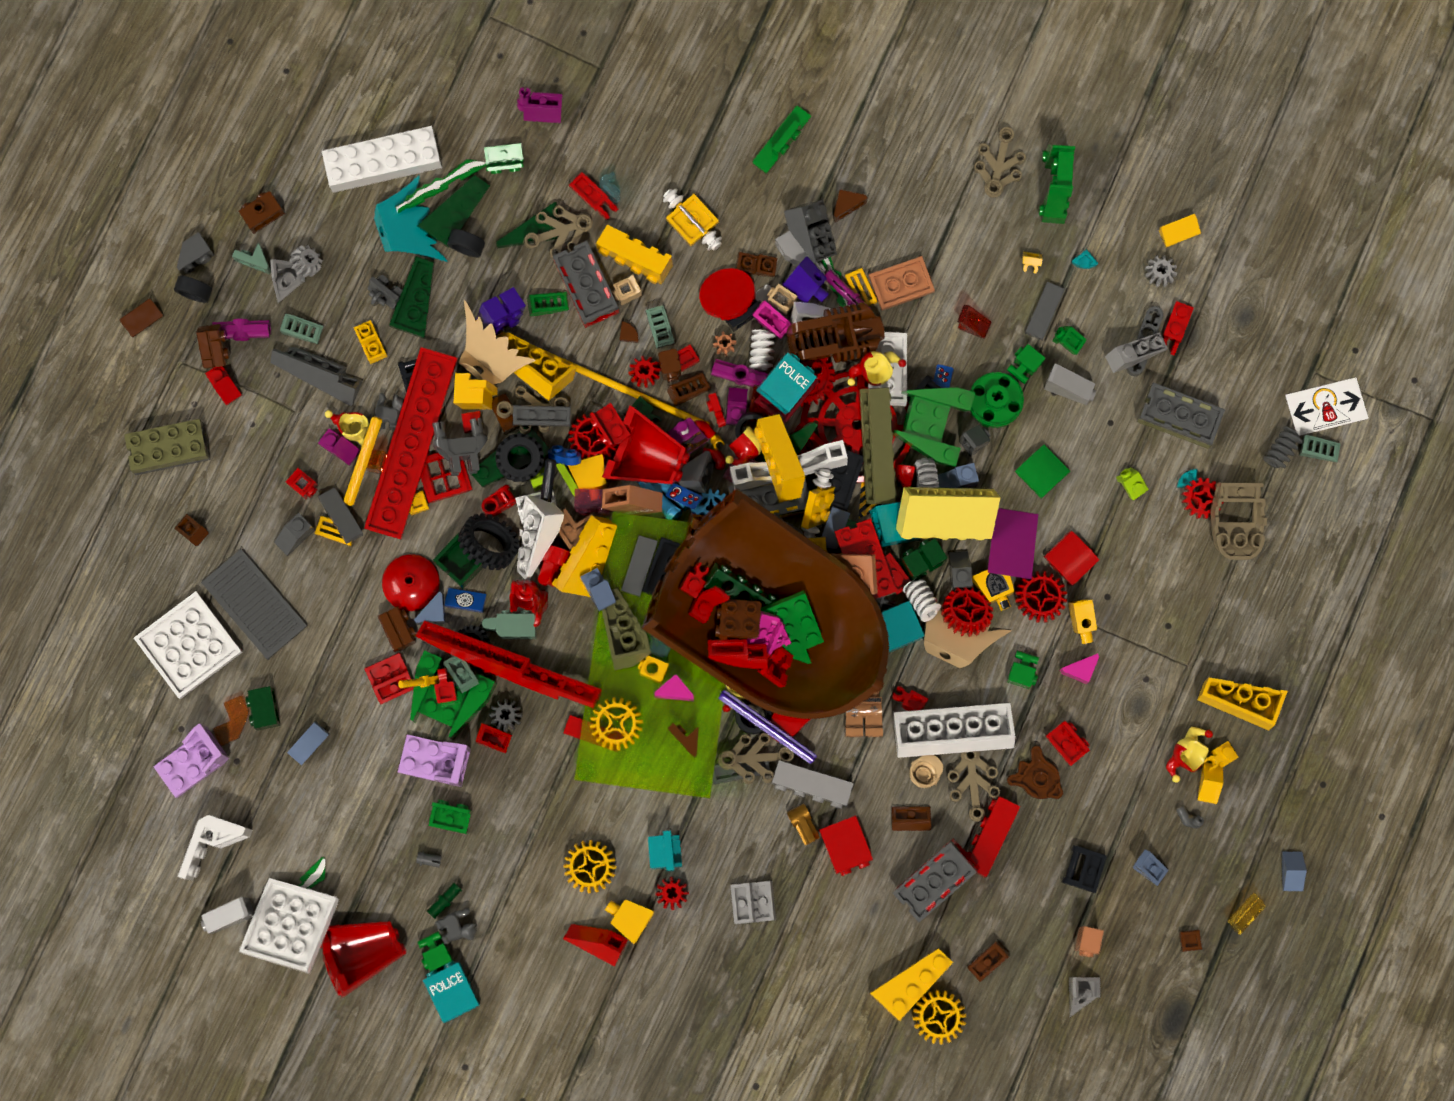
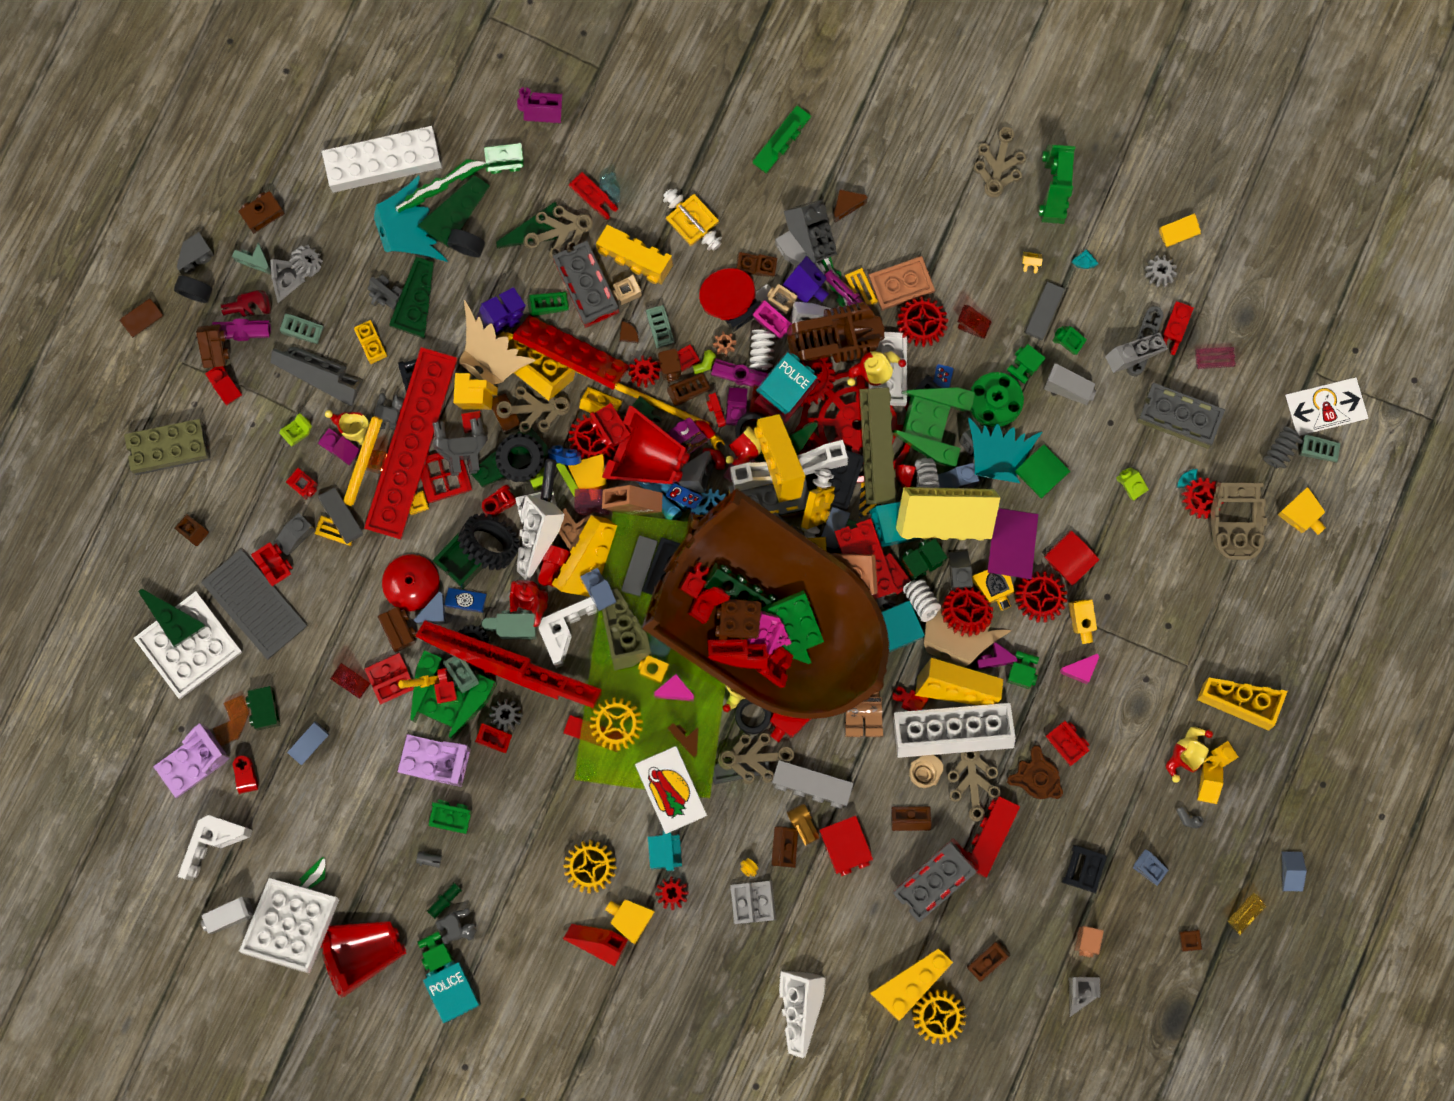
dark grey tile [513,405,571,427] -> none
axle [718,690,817,764] -> none
none -> dark green wing [138,589,206,647]
none -> dark red piece [221,290,271,317]
none -> red piece [233,756,259,794]
none -> red cylinder [251,542,293,586]
none -> lime bracket [279,413,312,447]
none -> clear red slope [330,663,371,699]
none -> red plate [512,315,629,390]
none -> white bracket [538,597,598,668]
none -> yellow slope [579,387,623,413]
none -> sticker [635,746,707,834]
none -> lime arm [692,350,716,374]
none -> yellow plate [740,858,759,877]
none -> reddish brown slope [772,827,798,868]
none -> white wedge [779,971,825,1058]
none -> red gear [897,296,948,348]
none -> yellow wedge [915,658,1003,705]
none -> teal piece [968,418,1042,483]
none -> magenta slope [976,642,1017,670]
none -> clear pink tile [1195,347,1236,369]
none -> yellow torso [1278,487,1326,535]

